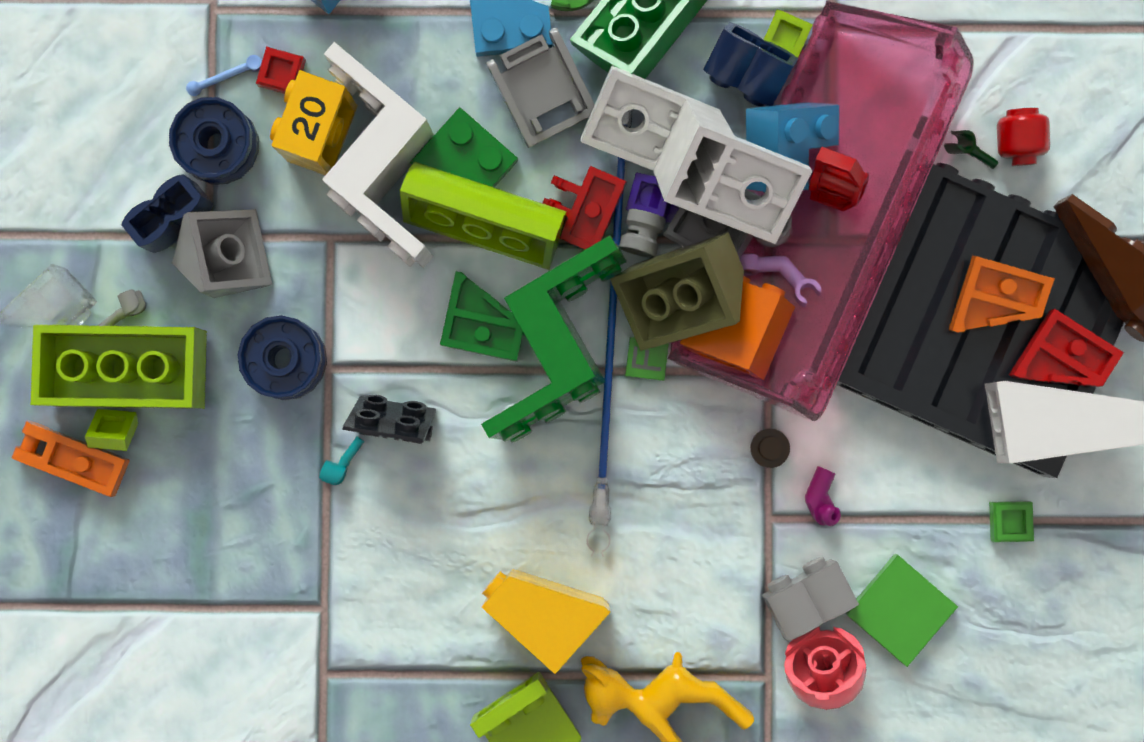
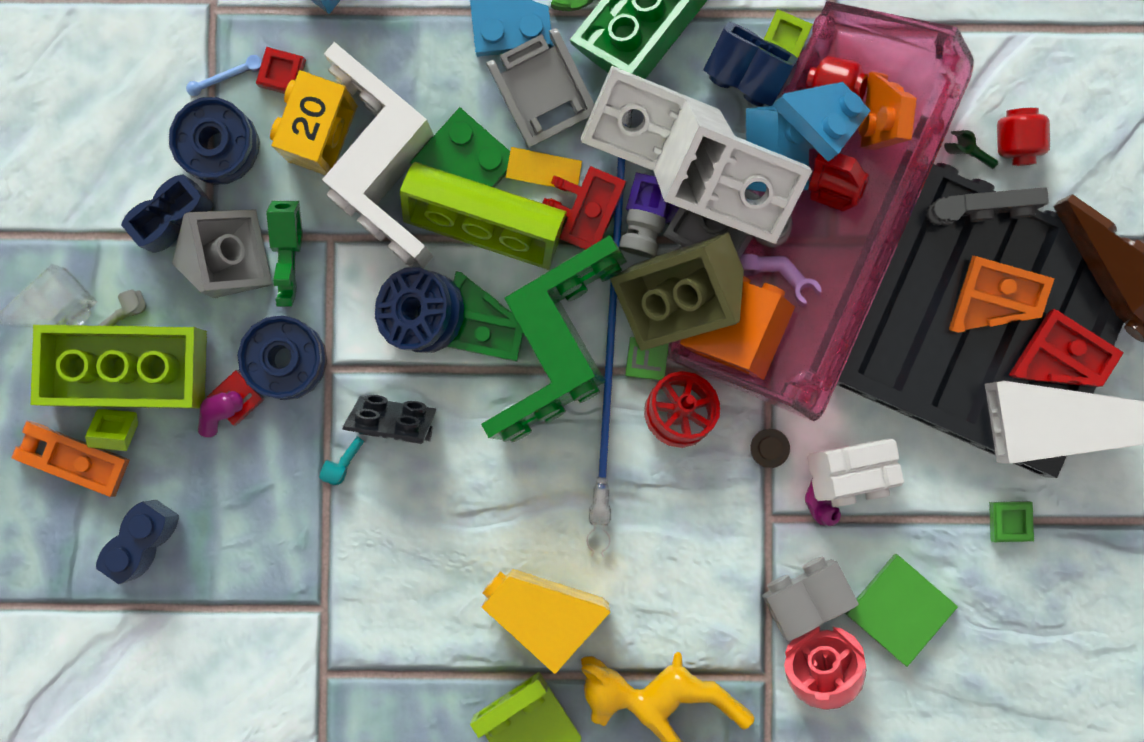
none -> dark blue brick [96,500,179,584]
none -> magenta arm [198,391,243,437]
none -> red tile [207,370,265,426]
none -> green piece [266,201,303,307]
none -> dark blue wheel [375,267,464,353]
none -> yellow sticker [506,147,582,187]
none -> red wheel [644,371,720,448]
none -> dark azure wing [772,82,871,161]
none -> red head [806,56,868,101]
none -> white brick [807,439,904,507]
none -> orange wing [859,71,917,150]
none -> dark grey hinge [925,187,1049,226]

